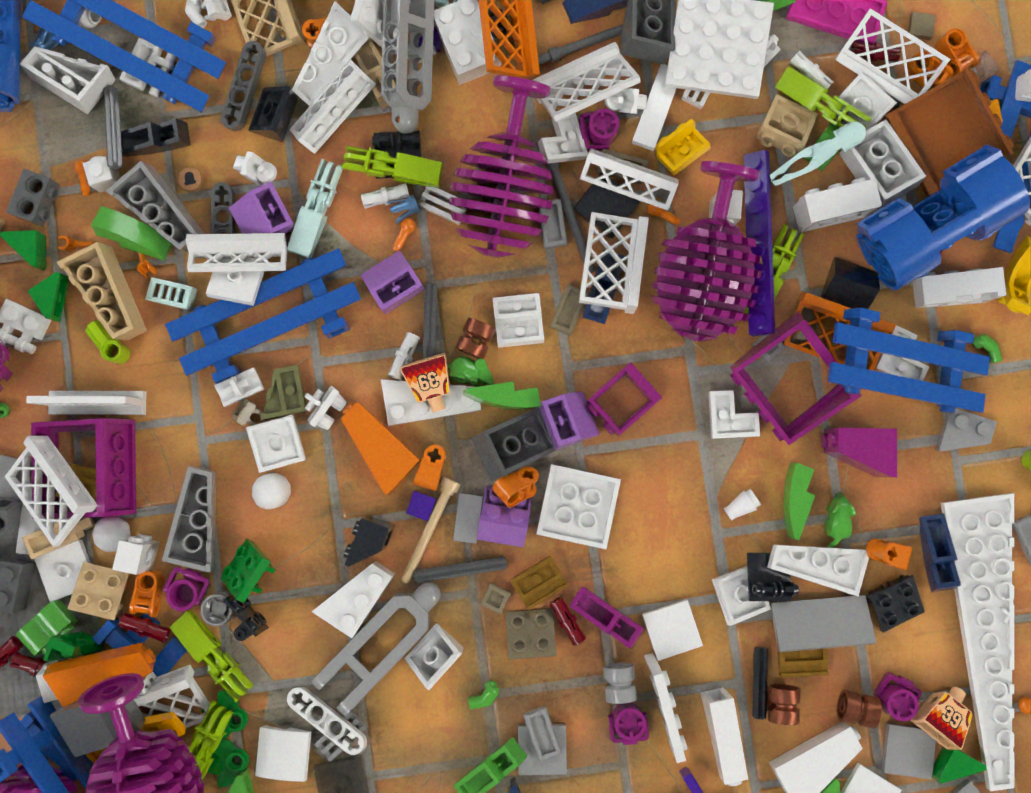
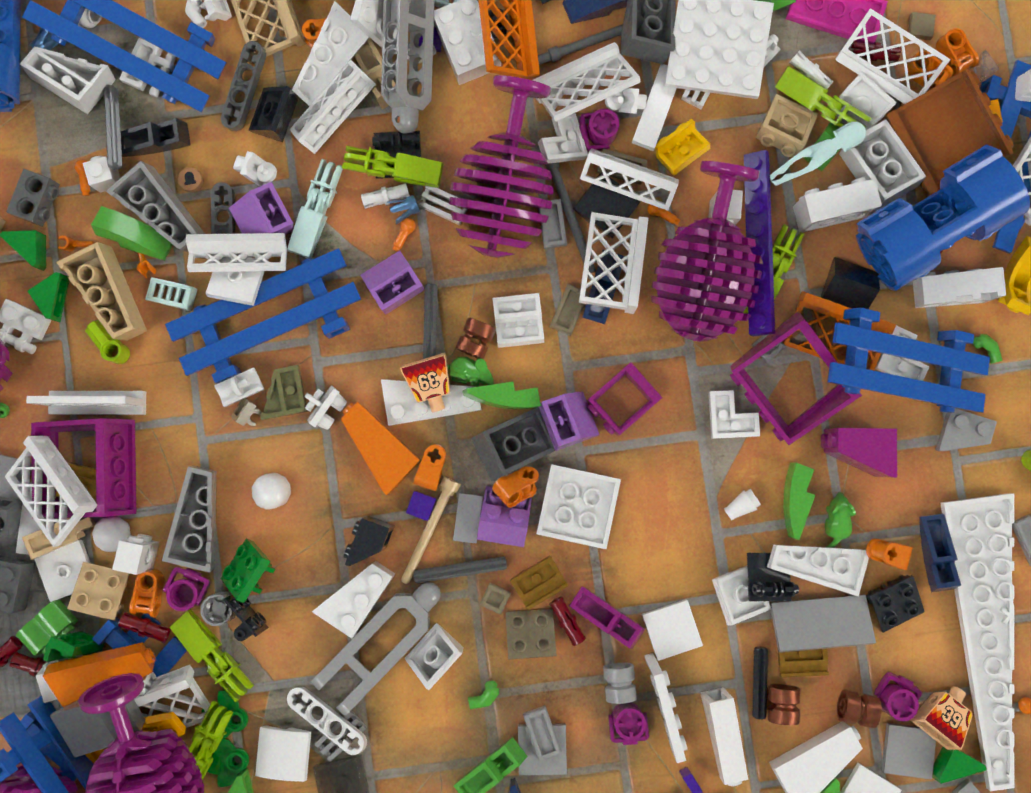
white plate [246,414,306,473] -> none
white pin [387,332,420,381] -> none

